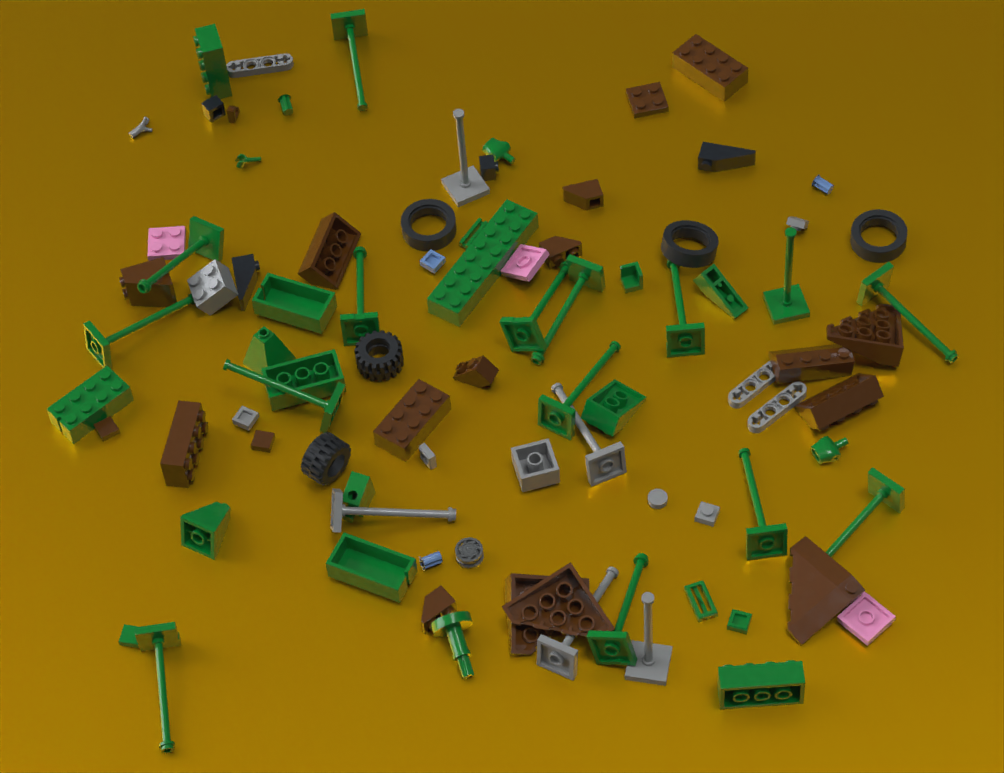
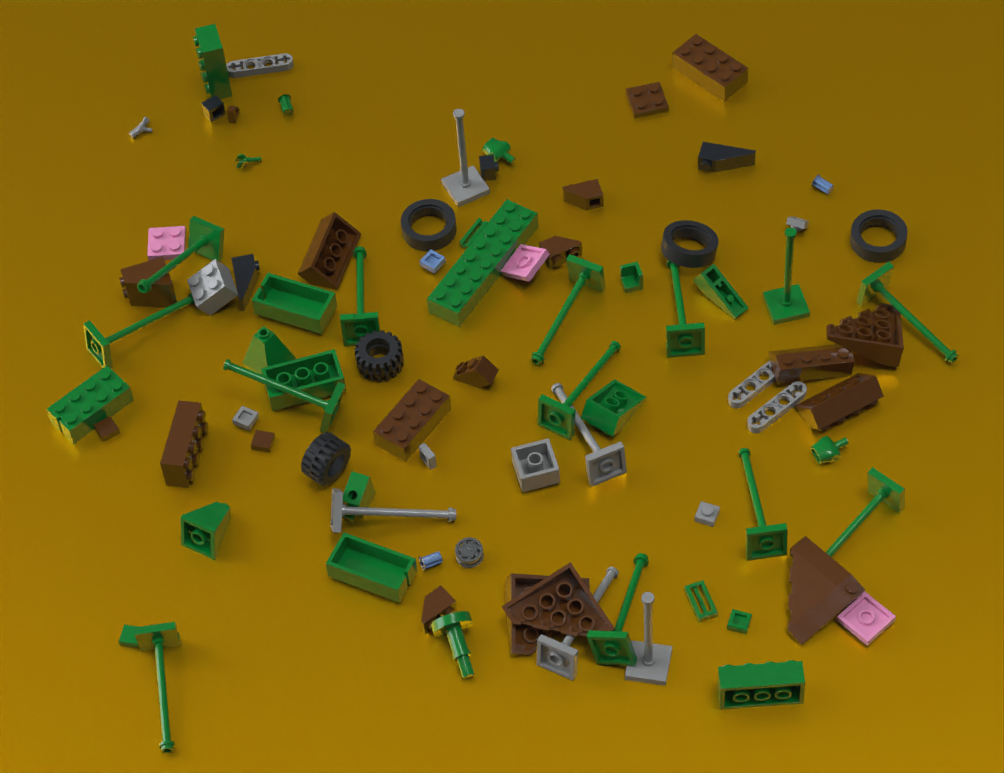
green tile [330,9,368,111] -> none
green tile [499,261,568,352] -> none
light grey tile [648,489,668,509] -> none

